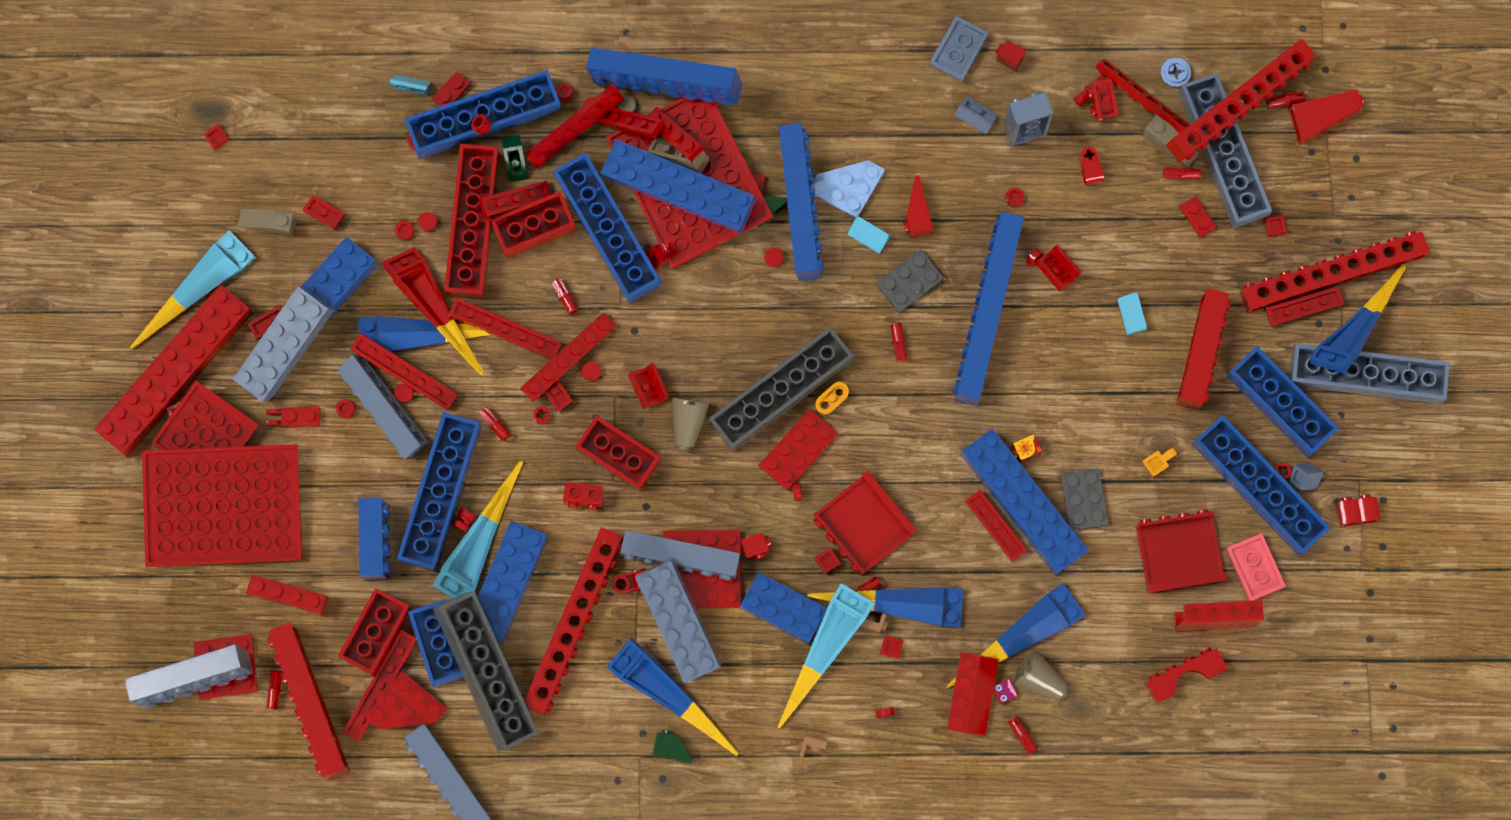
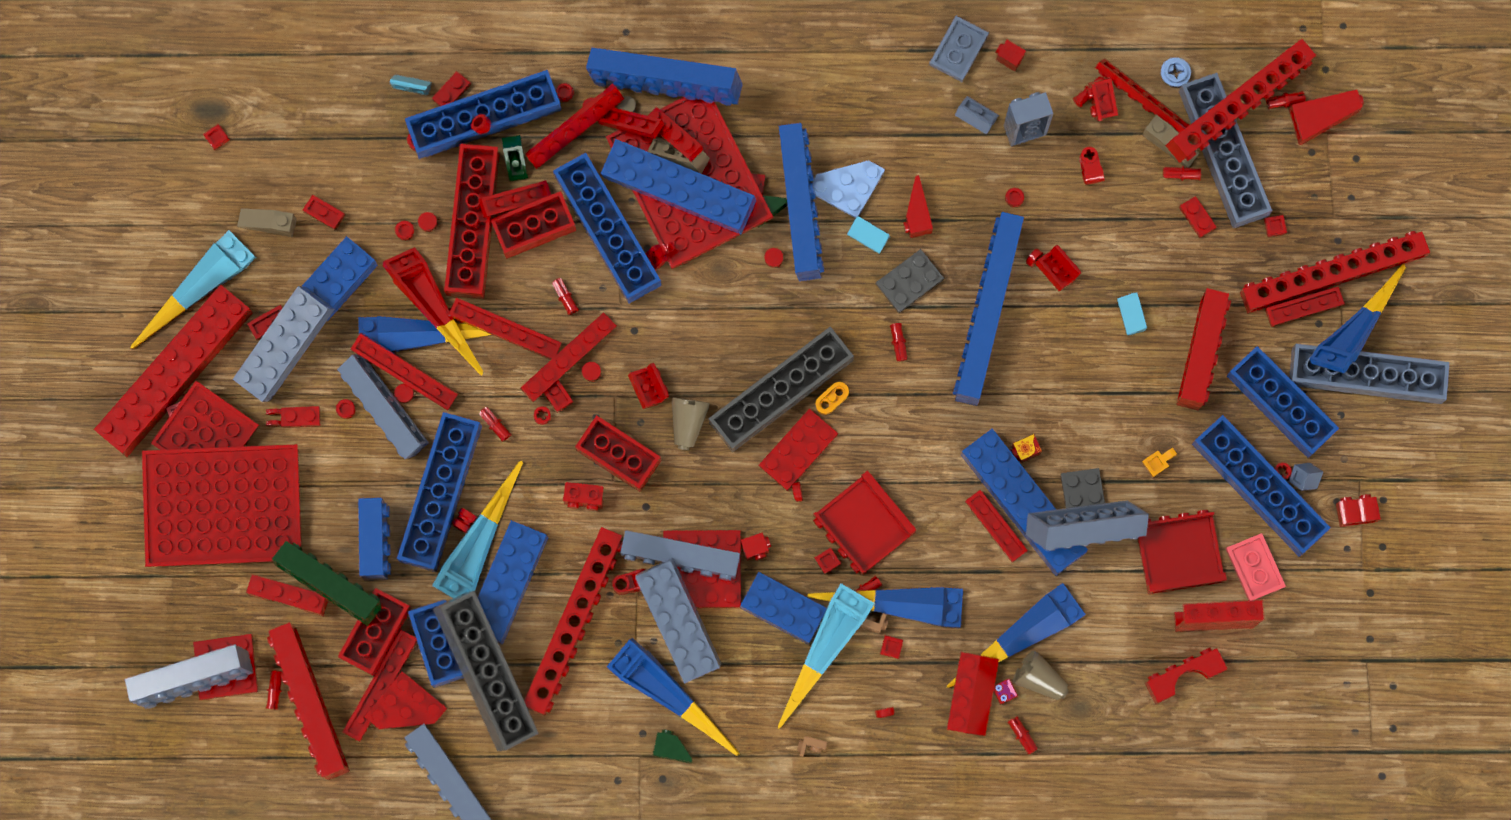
none -> dark green brick [272,541,382,626]
none -> sand blue brick [1026,500,1149,551]

